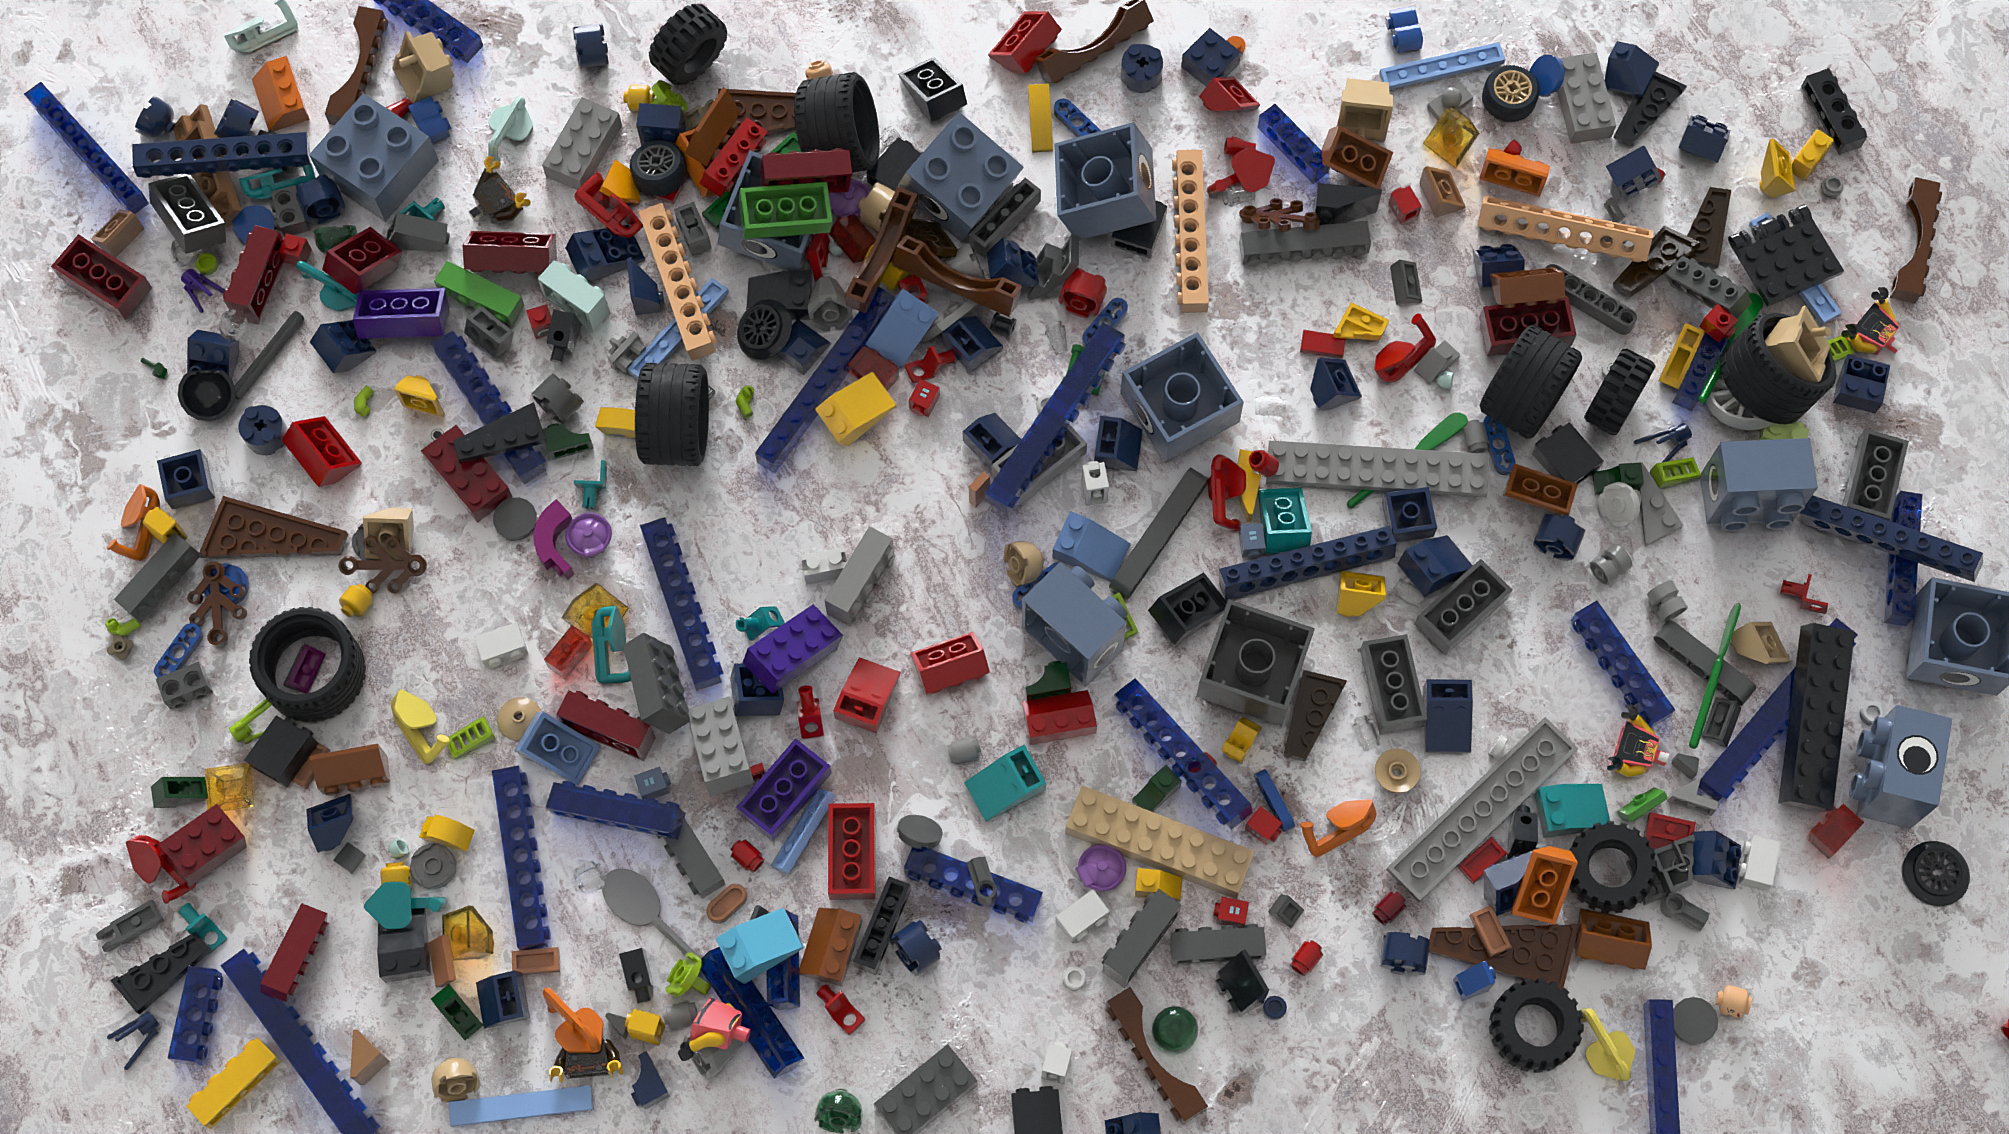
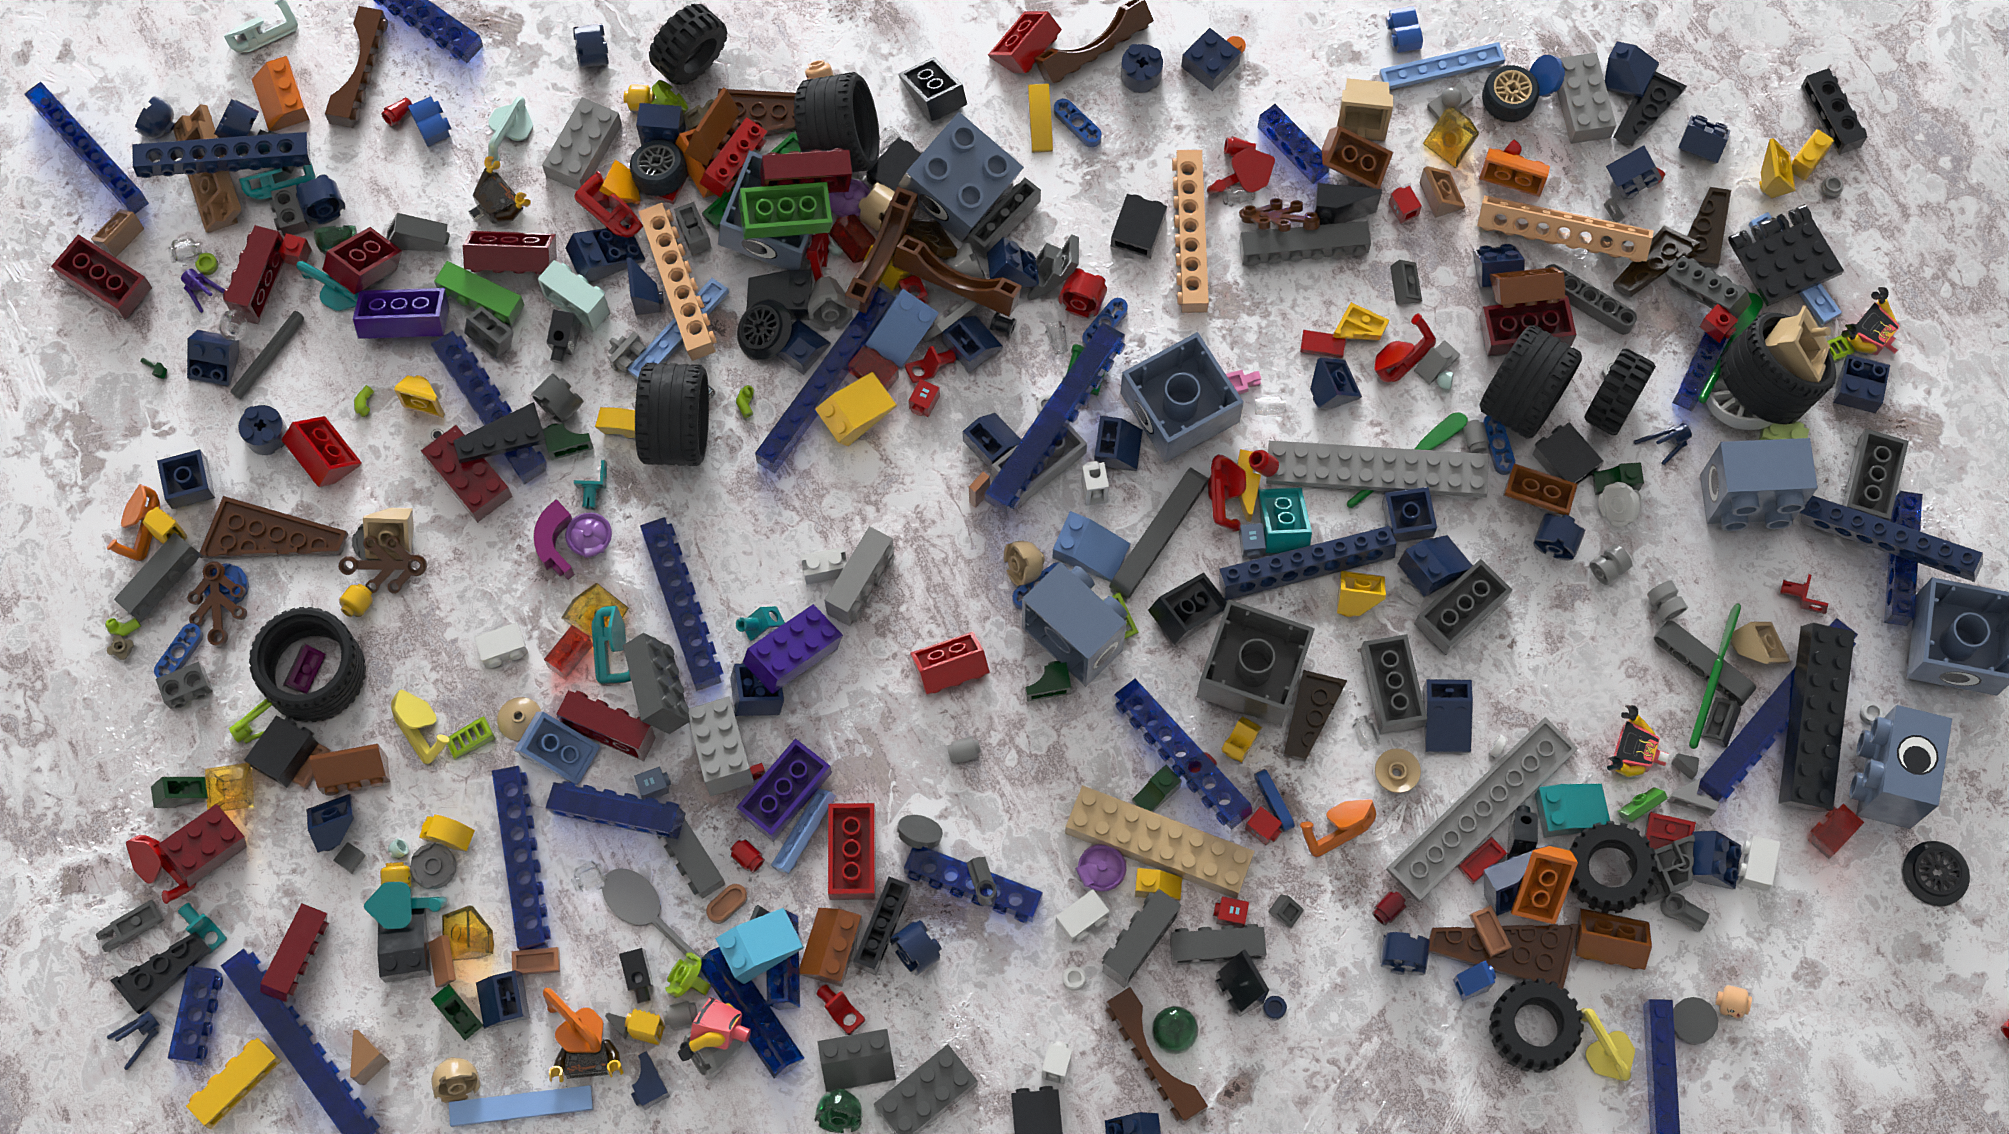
dark grey brick [148,174,226,254] -> none
black cylinder [177,369,236,422] -> none
blue tile [233,205,276,244] -> none
sand blue brick [309,93,439,222] -> none
dark blue slope [310,320,376,373] -> none
tan piece [392,31,454,104] -> none
teal bracket [399,197,445,221] -> none
dark grey tile [493,497,538,541] -> none
red brick [526,304,552,339] -> none
red bracket [797,685,824,739] -> none
red slope [833,657,901,734] -> none
teal slope [964,744,1046,822] -> none
red slope [1022,690,1097,745] -> none
sand blue brick [1054,122,1157,240] -> none
red slope [1199,76,1260,111] -> none
red brick [1290,940,1323,976] -> none
clear blue brick [1571,600,1675,728] -> none
light grey wing [1640,462,1684,547] -> none
lime slope [1650,457,1701,489] -> none
yellow slope [1658,323,1705,389] -> none
reddish brown arch [1889,177,1942,303] -> none
none -> dark grey slope [817,1029,896,1092]
none -> bright pink plate [1226,370,1261,394]

